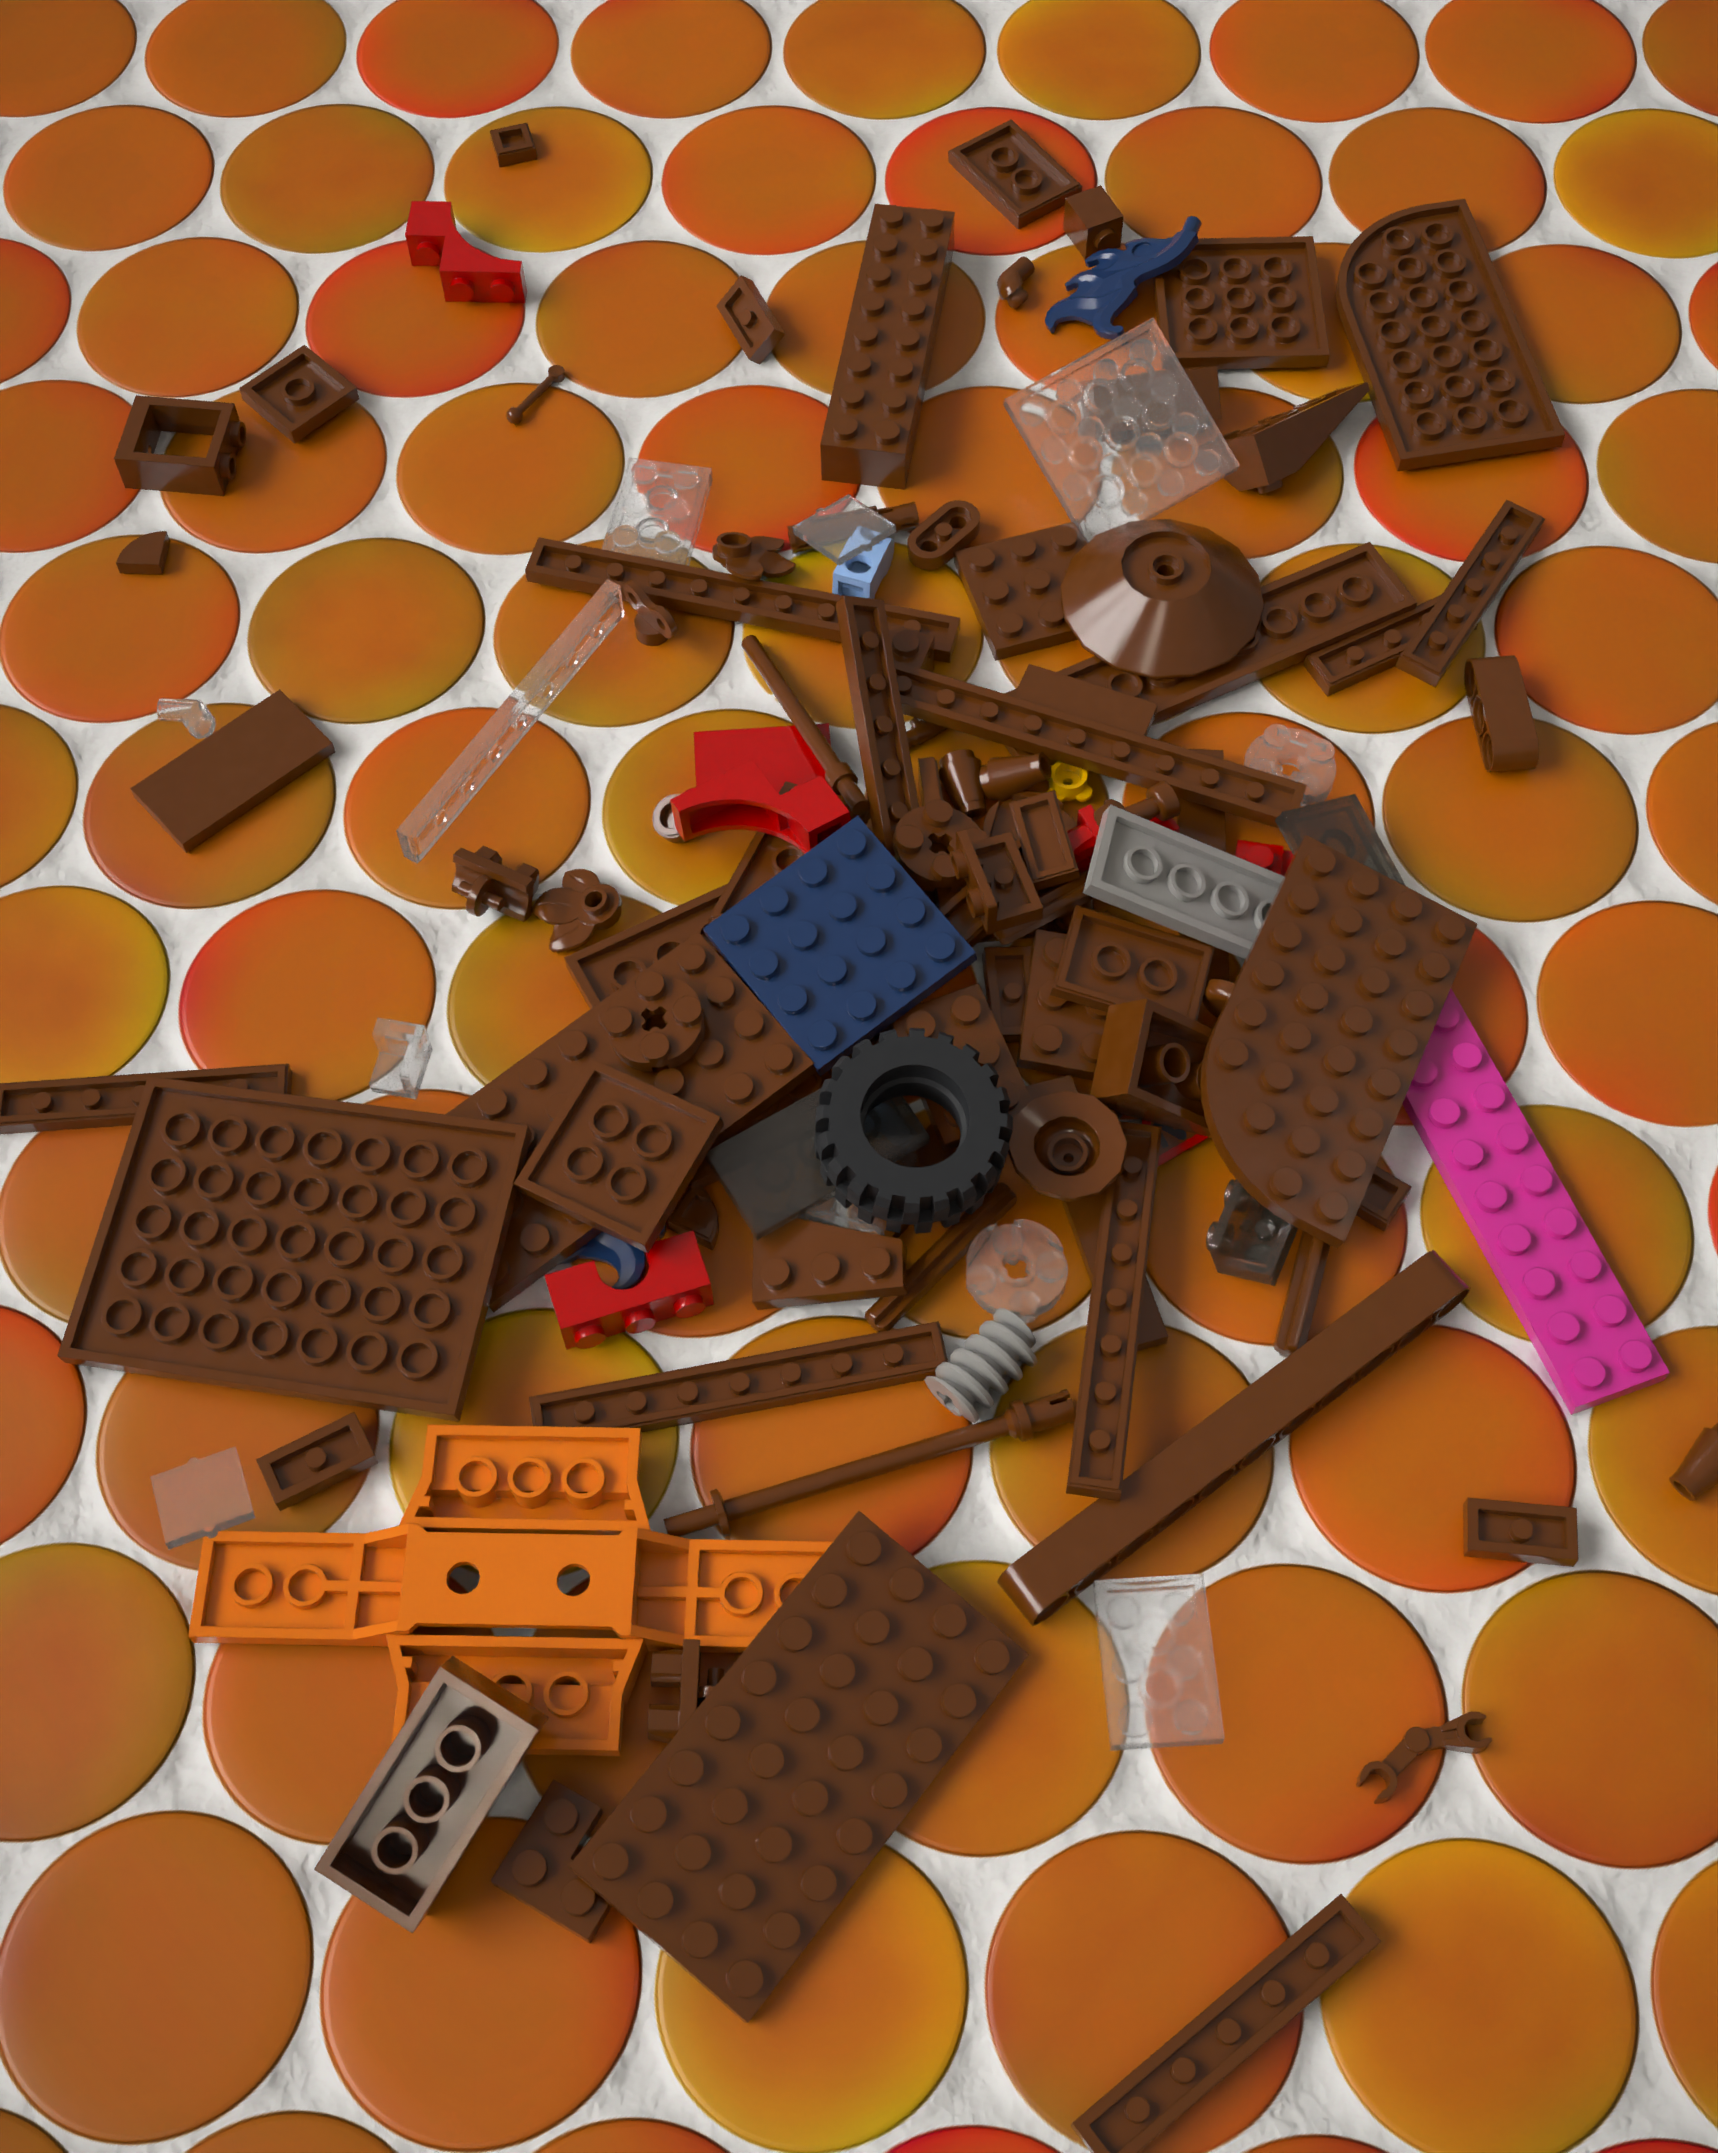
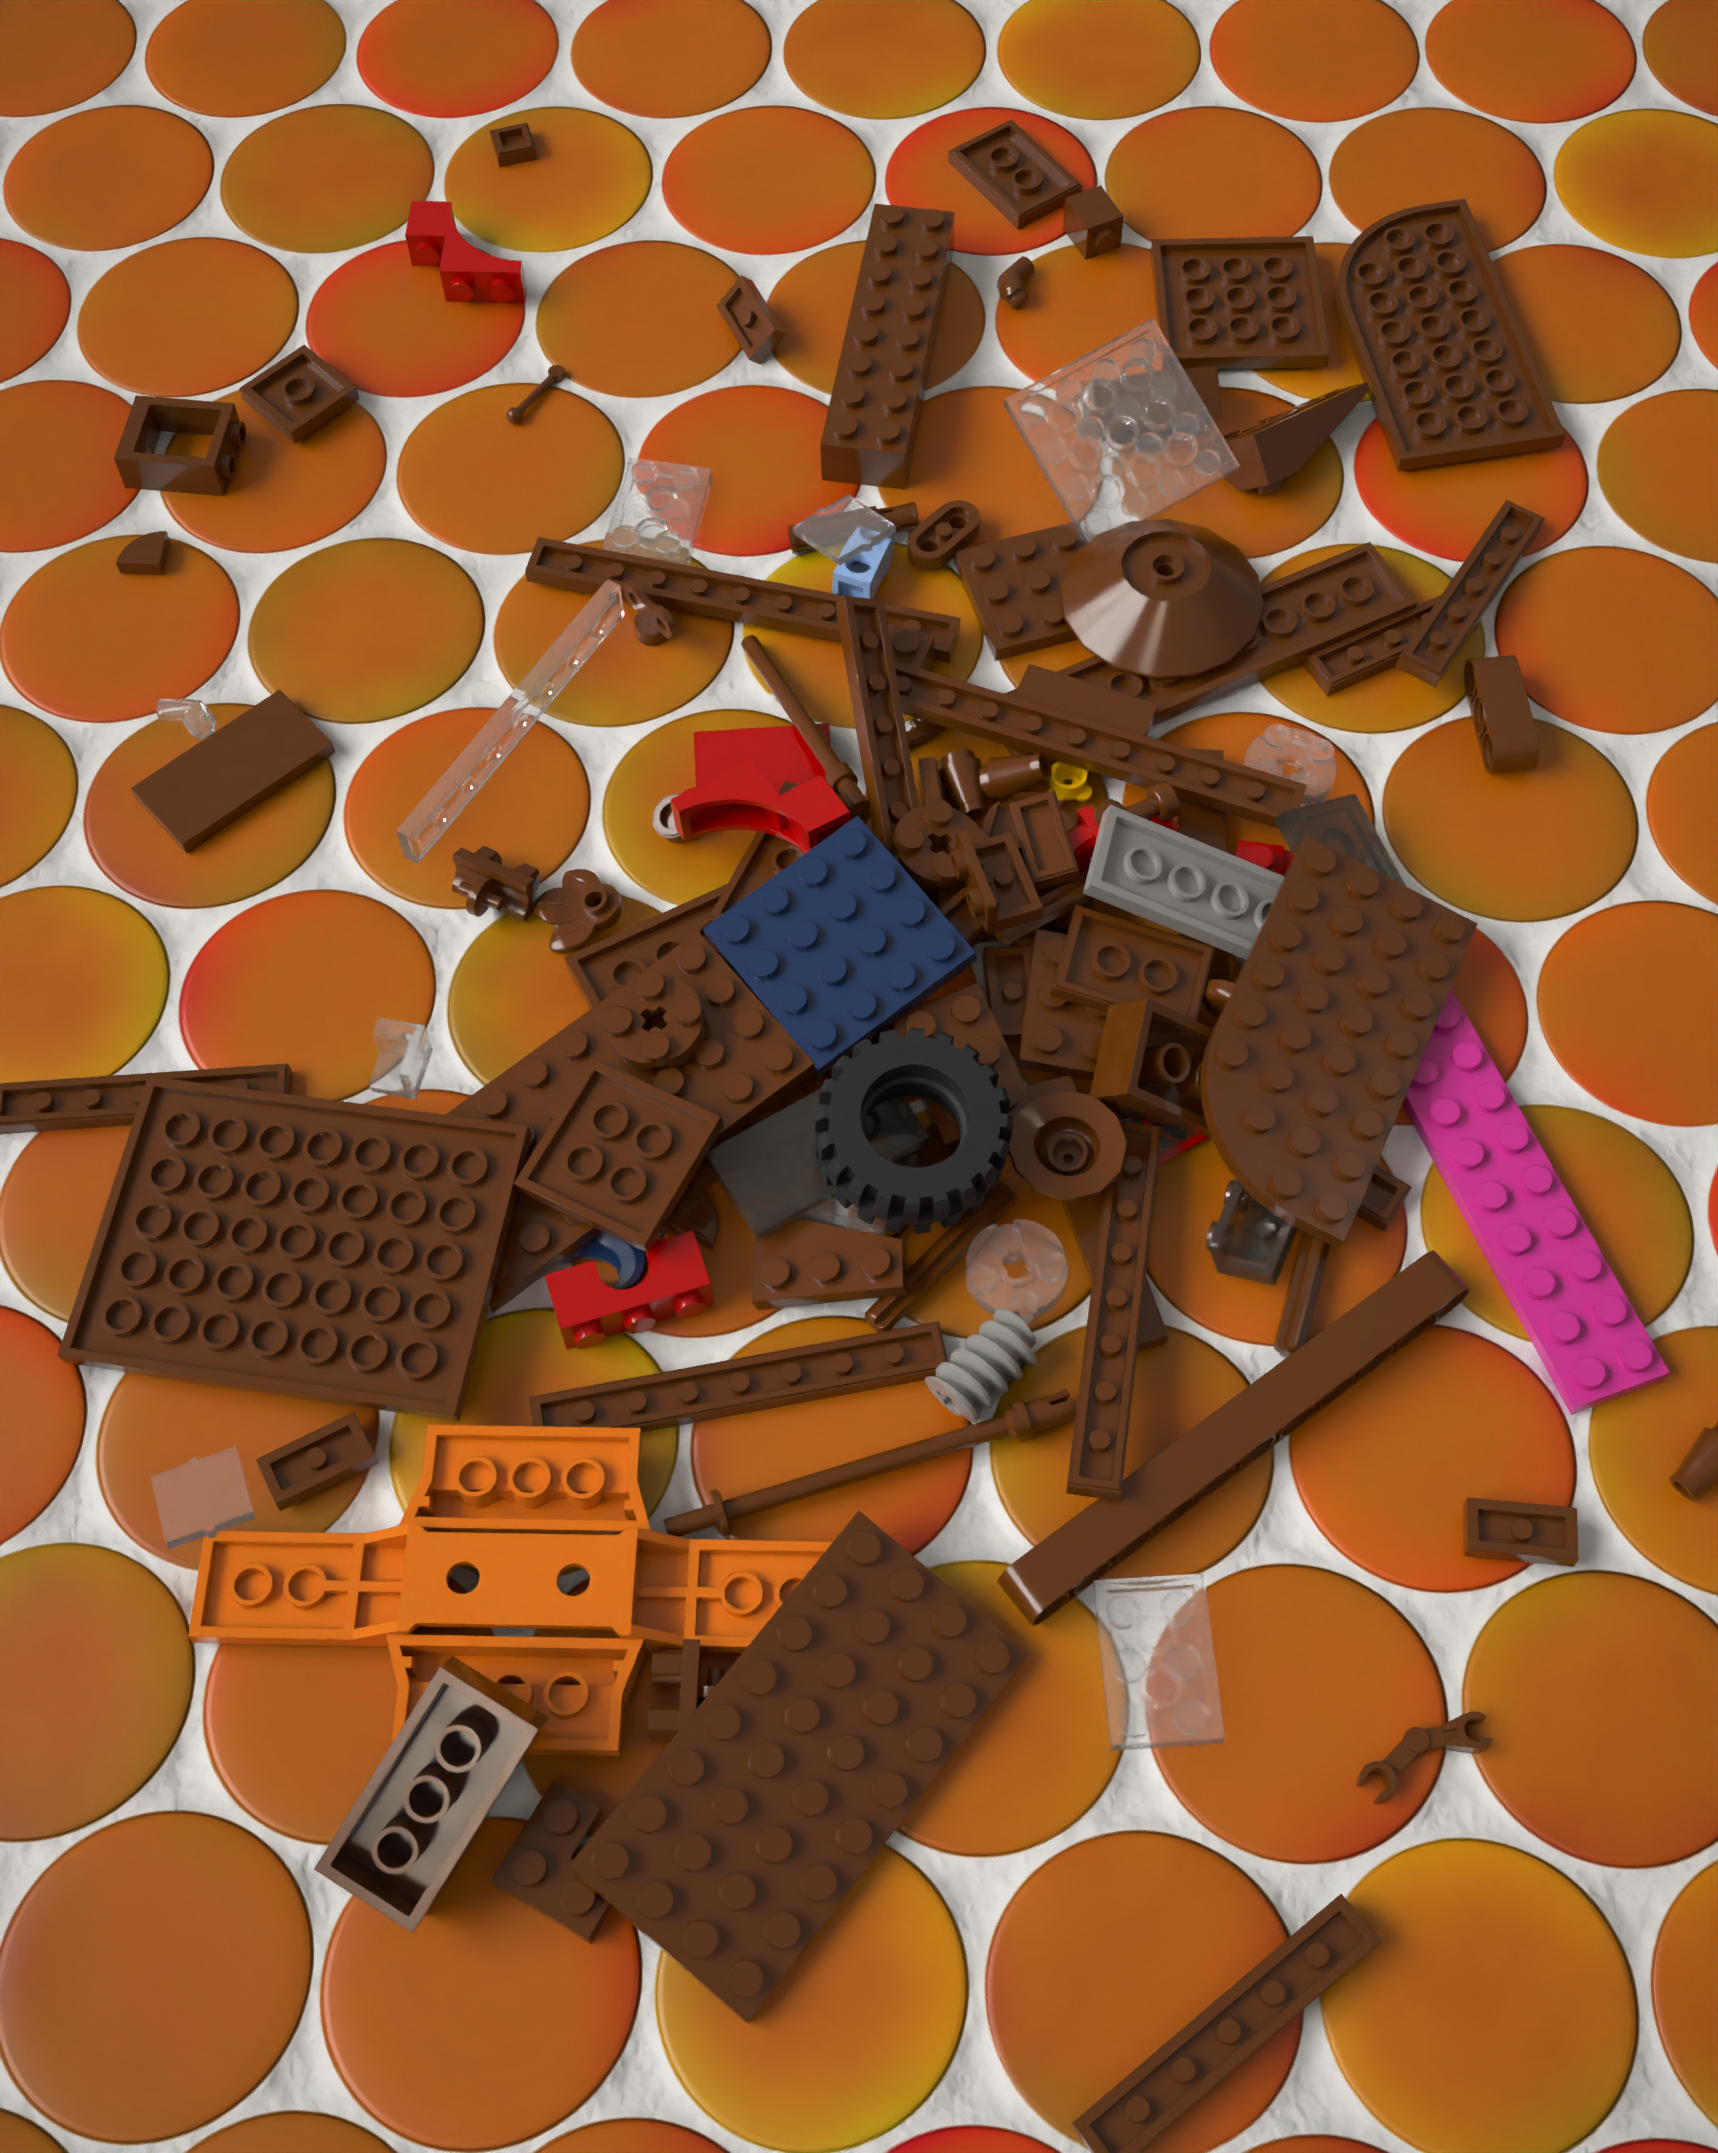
reddish brown plate [712,532,796,580] -> none
dark blue piece [1045,216,1202,341] -> none

